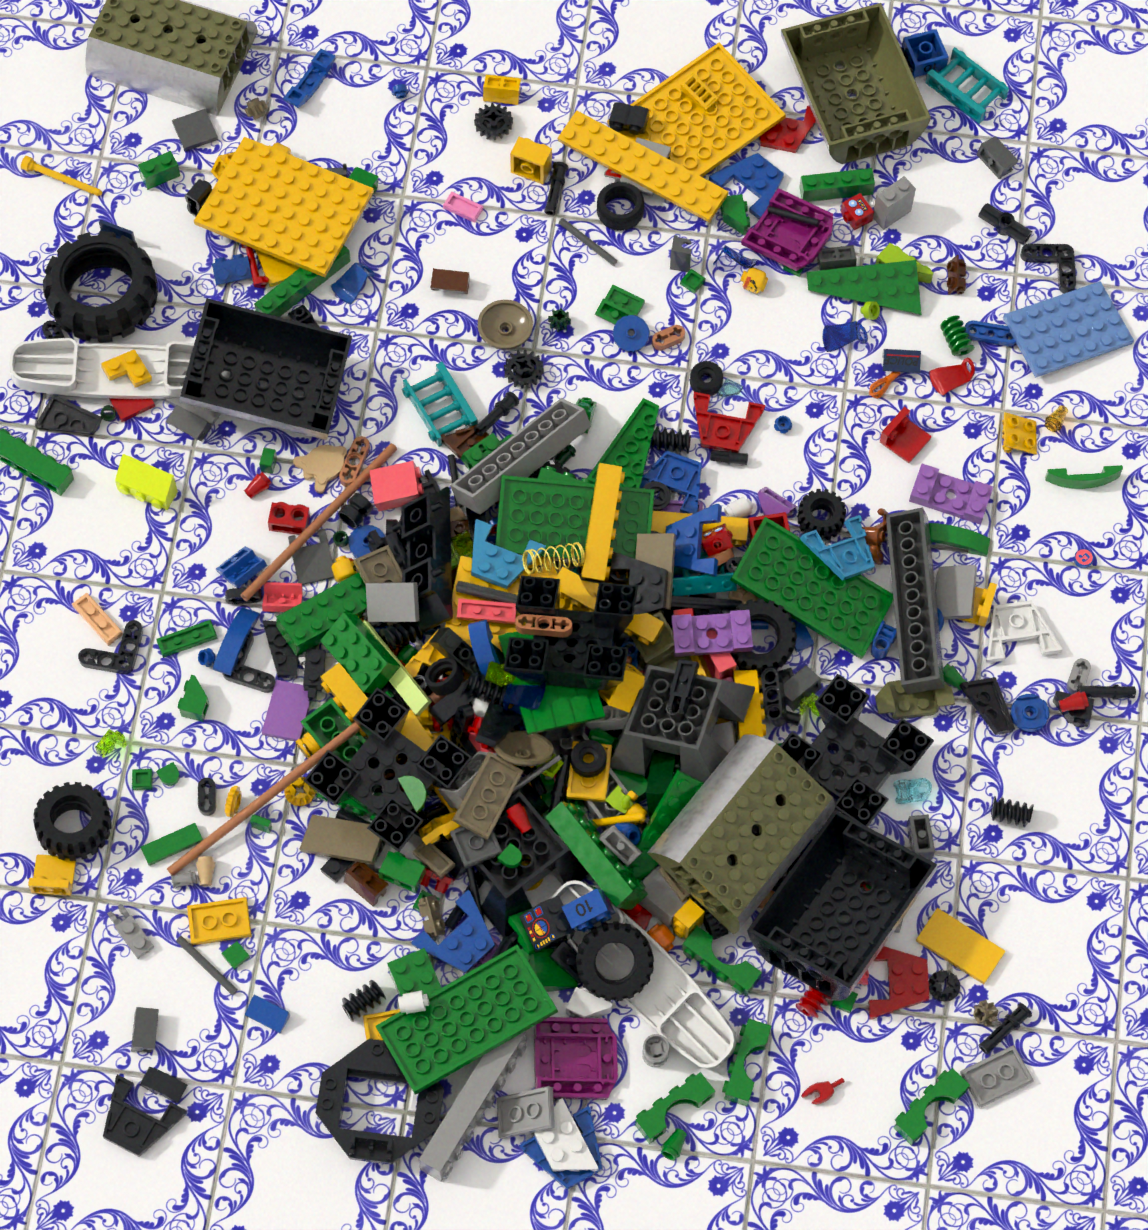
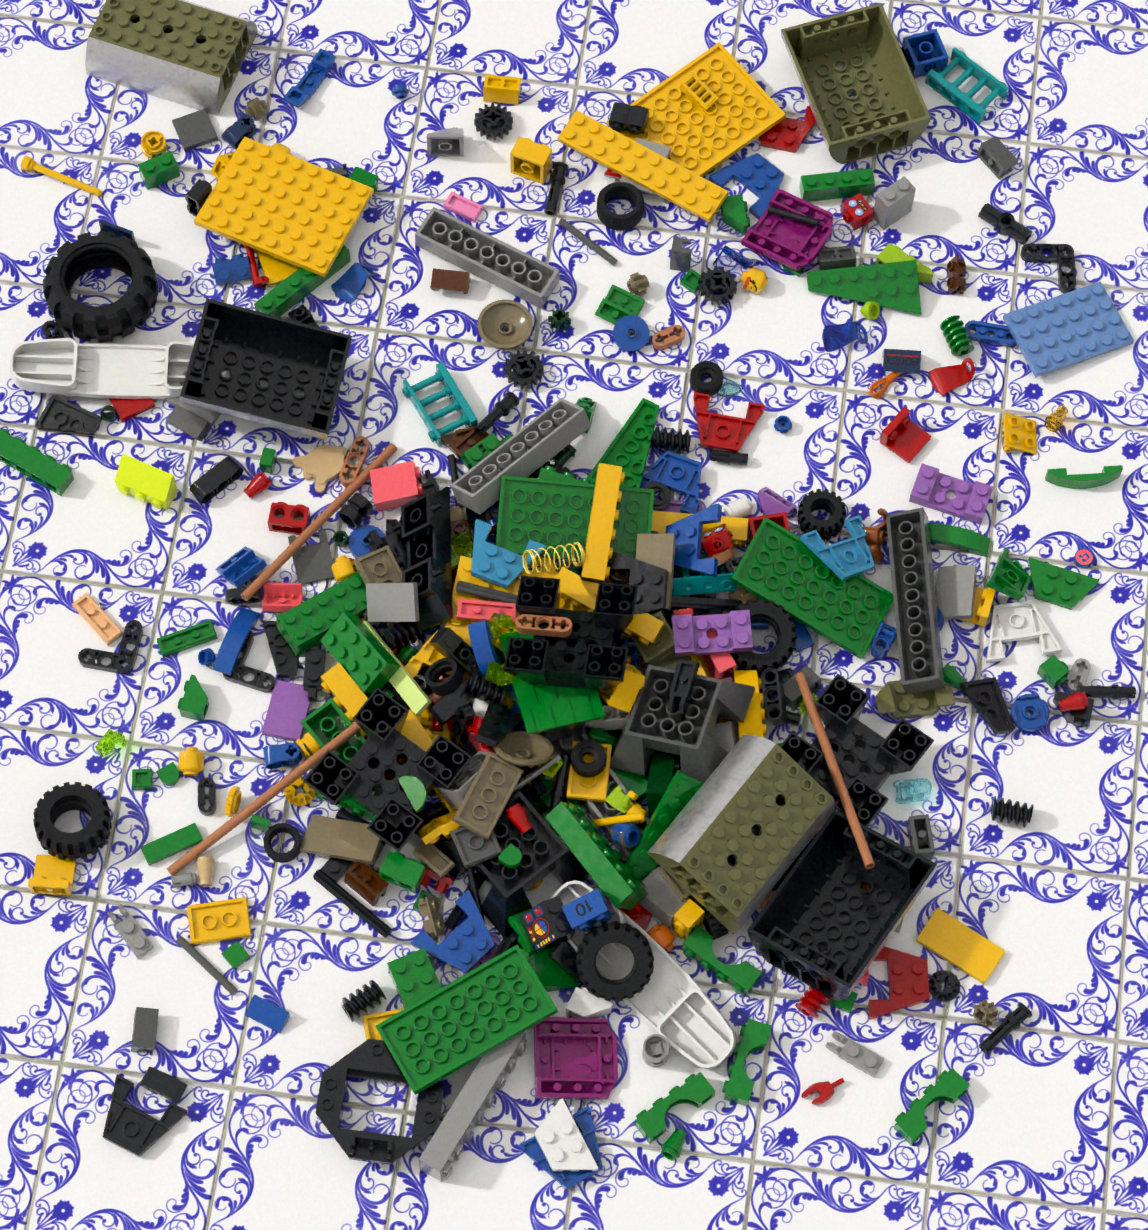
yellow plate [101,349,152,388] -> none
white brick [398,990,429,1014] -> none
light grey tile [497,1086,555,1139] -> none
clear blue piece [503,684,546,710] -> none
light grey slope [599,825,642,866] -> none
light grey tile [960,1045,1034,1109] -> none
none -> yellow wheel [141,131,167,159]
none -> yellow head [178,747,204,776]
none -> black beam [190,456,244,504]
none -> dark blue piece [222,115,256,150]
none -> blue piece [263,743,302,769]
none -> black tyre [263,823,301,863]
none -> black axle [313,869,392,938]
none -> light grey brick [415,207,560,309]
none -> light grey slope [427,127,464,157]
none -> clear neon green bracket [488,613,514,644]
none -> dark tan gear [627,272,649,296]
none -> black gear [697,266,738,305]
none -> nougat piece [795,672,875,869]
none -> light grey hinge [825,1031,884,1077]
none -> green wing [986,547,1032,600]
none -> green wing [1027,557,1099,610]
none -> green brick [1037,655,1069,690]

